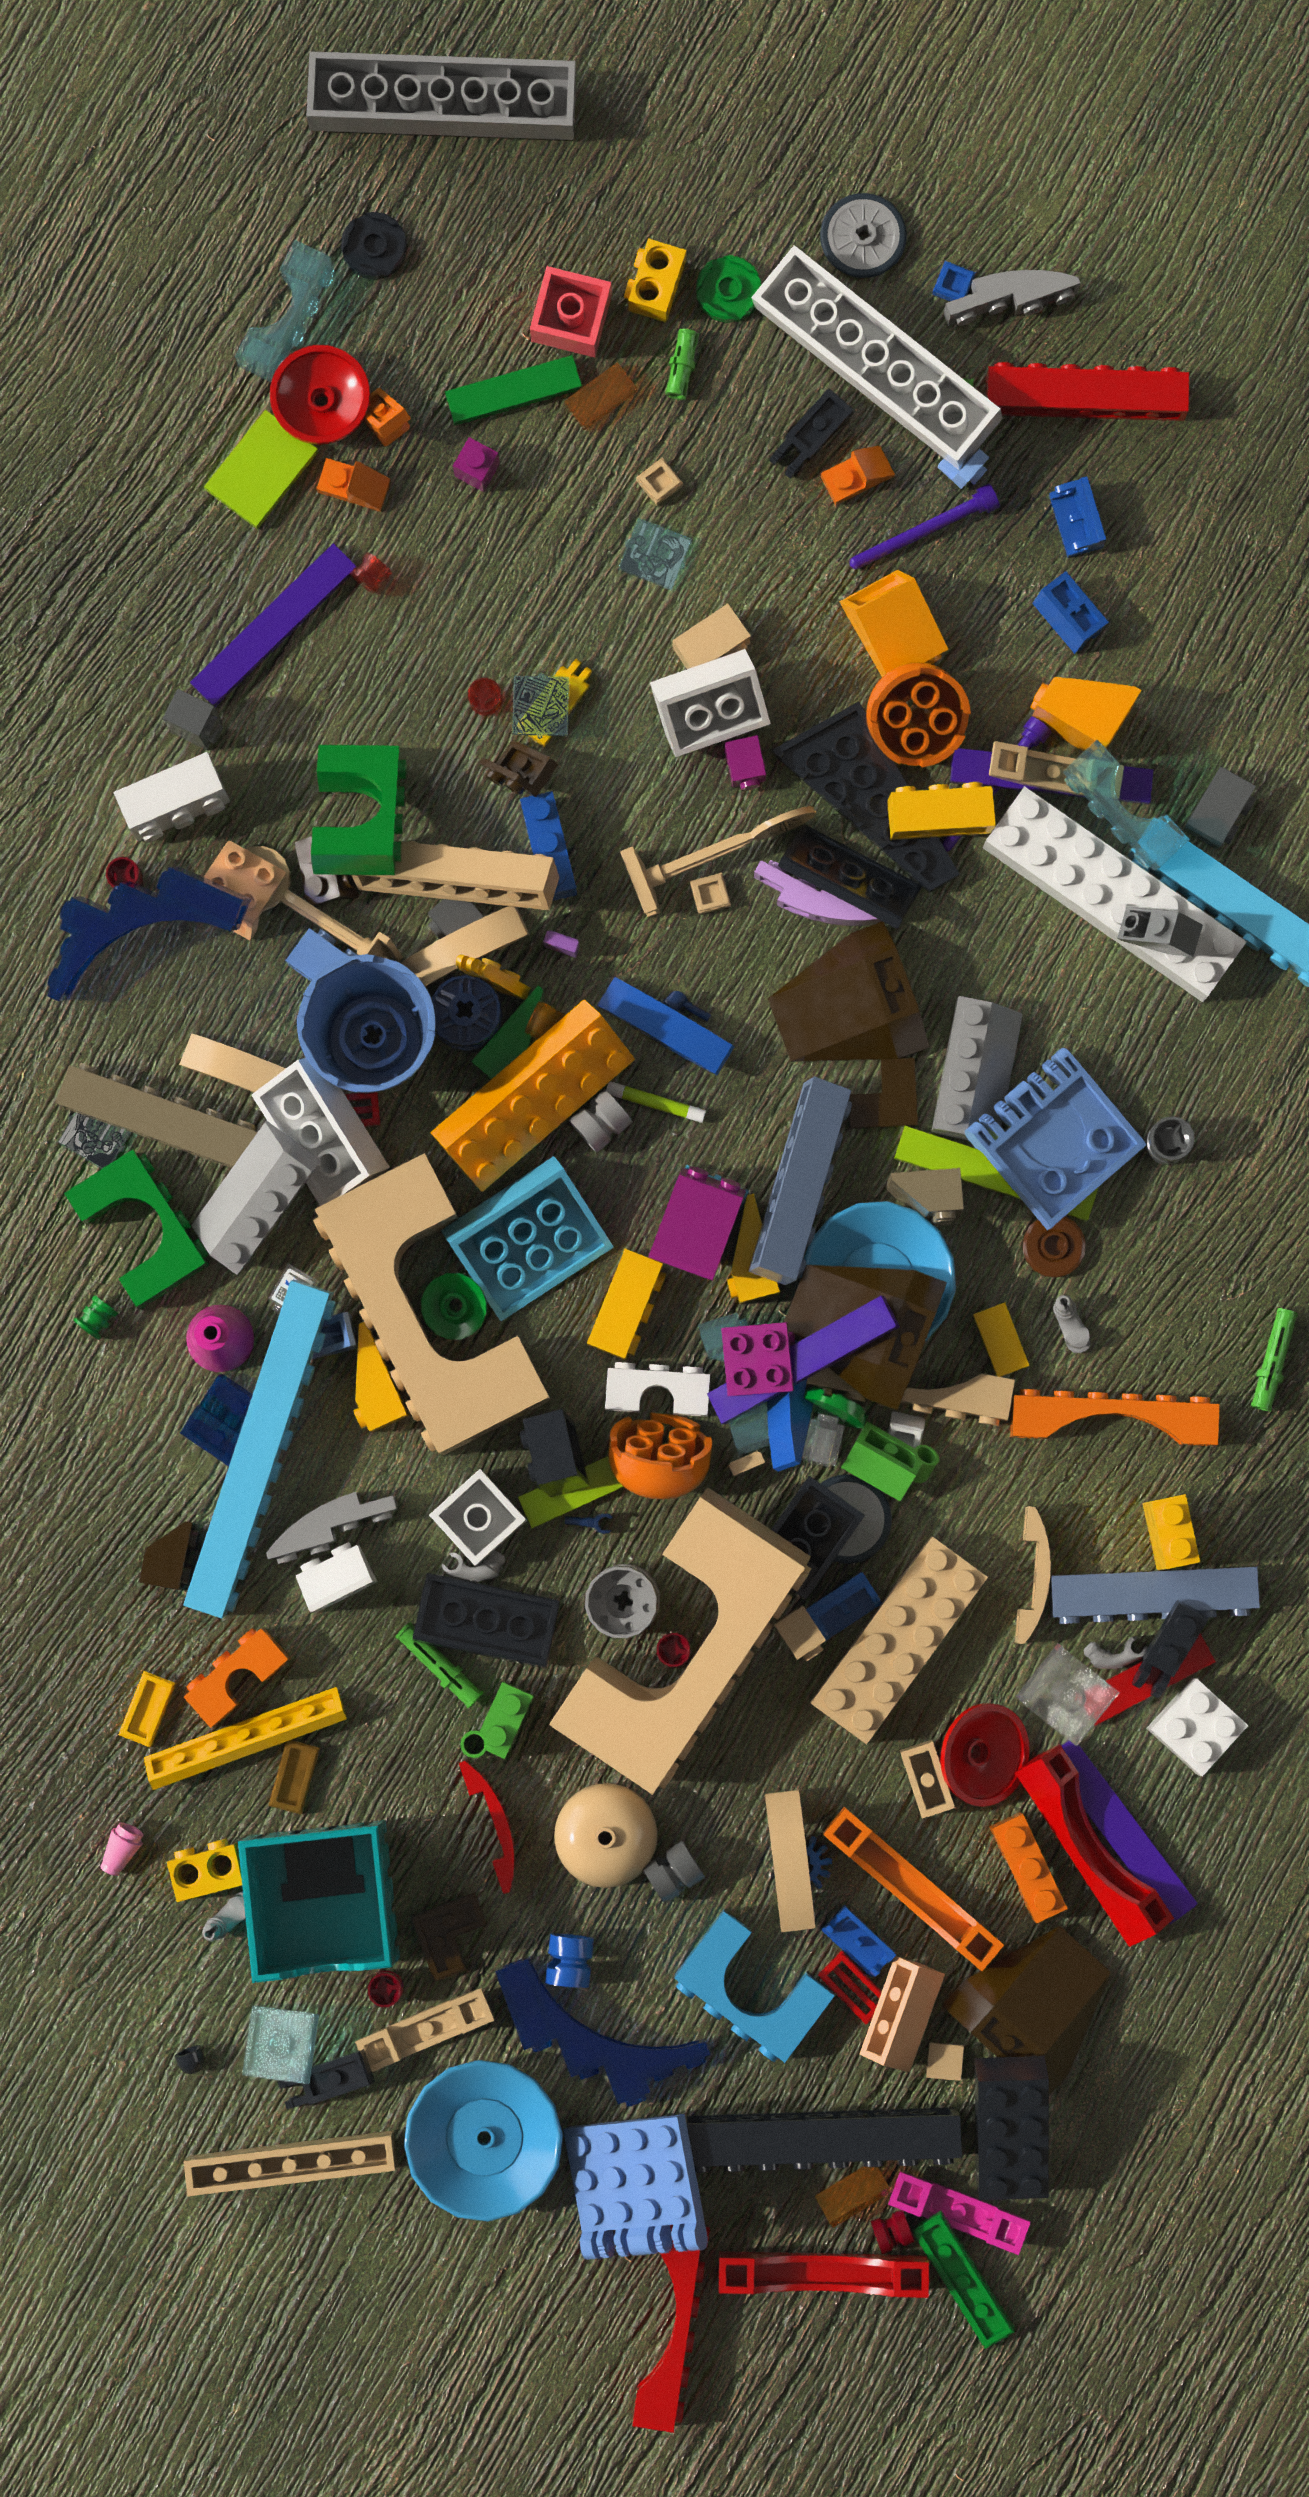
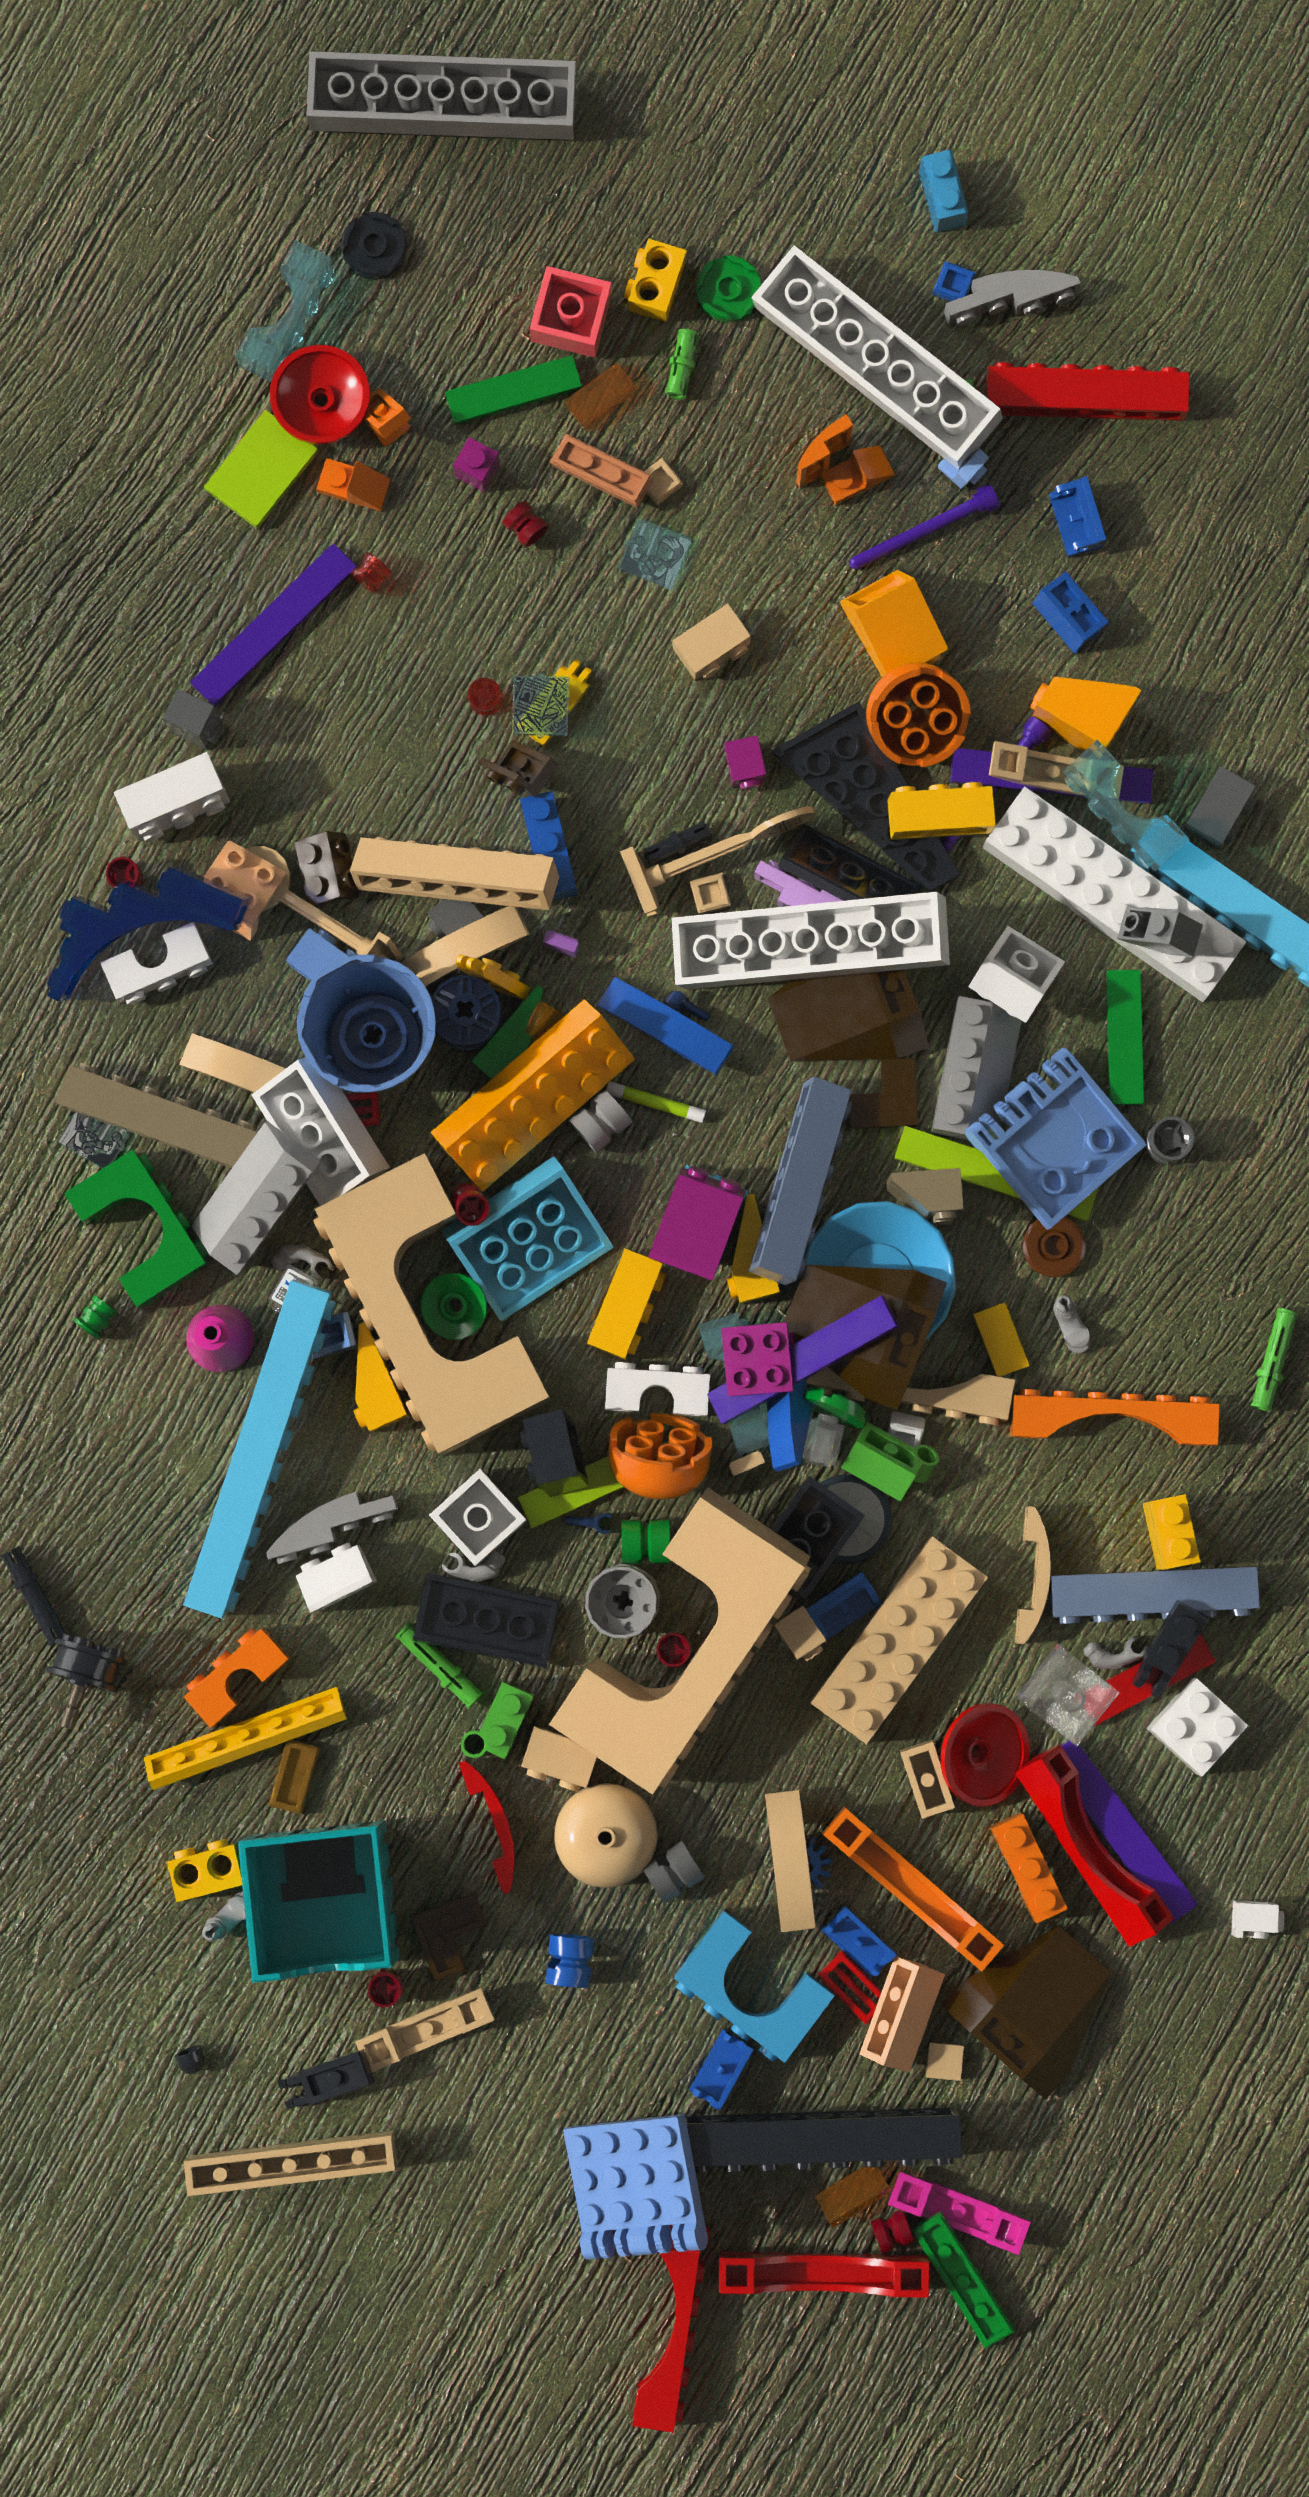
bright pink cone [100,1822,143,1876] -> none
yellow tile [118,1671,177,1747] -> none
dark brown slope [138,1521,200,1590] -> none
clear blue slope [180,1373,253,1466] -> none
clear light blue tile [242,2005,319,2084] -> none
green arch [311,745,407,875] -> none
dark azure dish [404,2060,563,2222] -> none
clear blue arch [495,1956,710,2107] -> none
white brick [650,649,771,757] -> none
black hinge [769,388,854,479] -> none
light grey wheel [820,193,907,278] -> none
black brick [975,2056,1049,2200] -> none
none -> black pin [0,1546,68,1646]
none -> black wheel [45,1634,128,1730]
none -> white arch [100,922,213,1005]
none -> light grey piece [271,1244,334,1280]
none -> dark red wheel [450,1182,490,1226]
none -> dark red wheel [502,500,549,548]
none -> tan brick [521,1726,597,1792]
none -> nougat tile [550,434,654,508]
none -> green wheel [622,1519,670,1564]
none -> black pin [642,820,712,867]
none -> white brick [672,892,950,989]
none -> blue hinge [689,2029,753,2111]
none -> orange slope [796,414,853,488]
none -> dark azure brick [919,150,968,232]
none -> white brick [968,926,1065,1023]
none -> green tile [1106,970,1144,1106]
none -> white brick [1231,1900,1284,1939]

